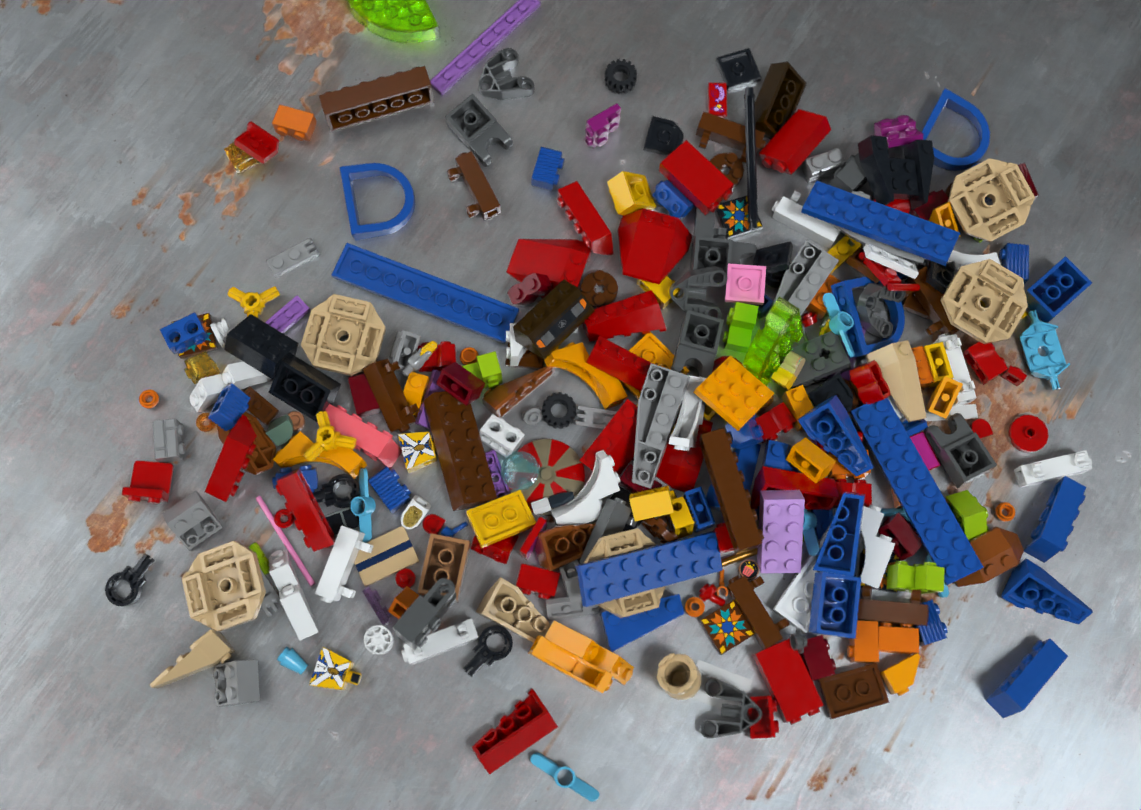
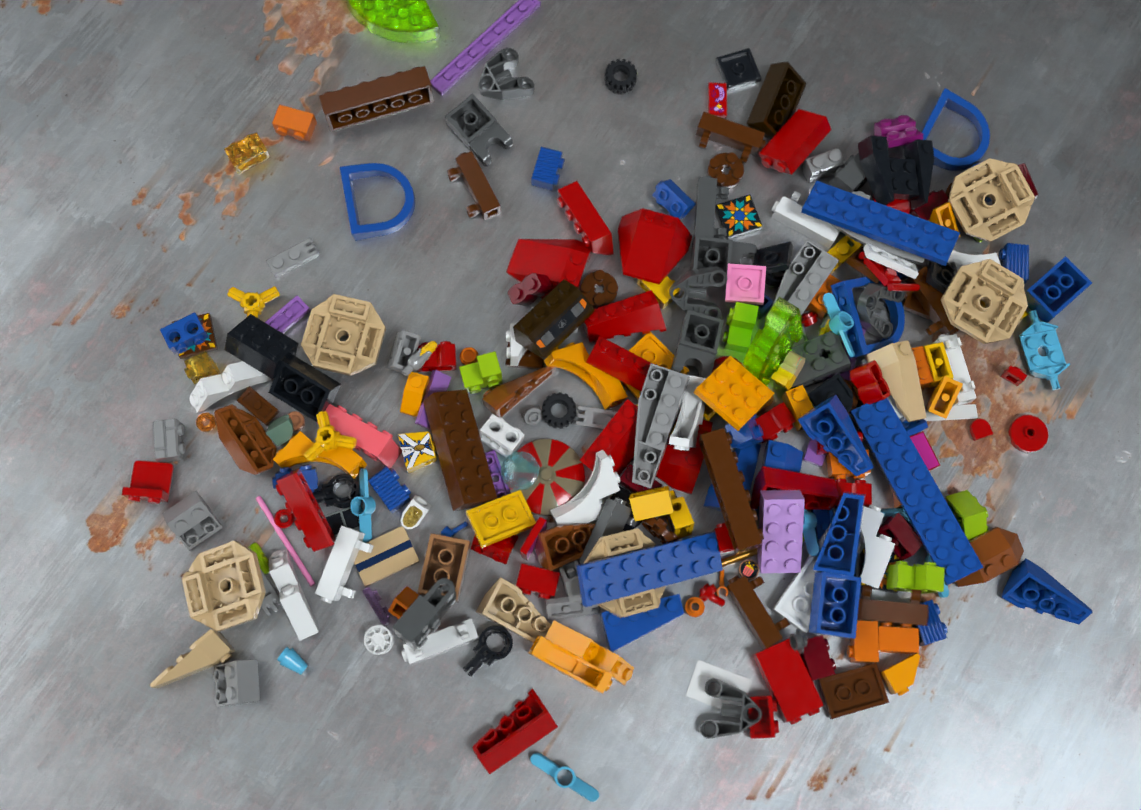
black pin [105,553,155,606] -> none
orange plate [139,389,159,409] -> none
red wedge [205,414,257,502] -> none
blue brick [208,383,250,431] -> none
white wheel [210,318,231,348] -> none
red bracket [234,121,279,164] -> none
torso [309,647,362,690] -> none
blue plate [332,243,519,344] -> none
dark red brick [348,374,382,418] -> none
reddish brown brick [363,359,419,433] -> none
red tile [395,568,416,589] -> none
red tile [422,514,446,535] -> none
dark red brick [436,362,485,406] -> none
piece [531,491,575,515] -> none
magenta plate [584,103,621,149] -> none
yellow slope [607,171,657,215] -> none
black tile [643,116,684,155] -> none
tan tile [657,653,701,700] -> none
red brick [659,140,734,216] -> none
blue brick [683,487,716,532] -> none
tile [699,600,755,655] -> none
black piece [744,87,759,231] -> none
light orange brick [786,437,836,483] -> none
dark grey brick [924,413,997,489] -> none
red brick [963,342,1008,385] -> none
blue wedge [985,638,1068,718] -> none
orange plate [995,502,1015,522] -> none
white brick [1014,450,1093,488] -> none
blue wedge [1024,476,1086,563] -> none

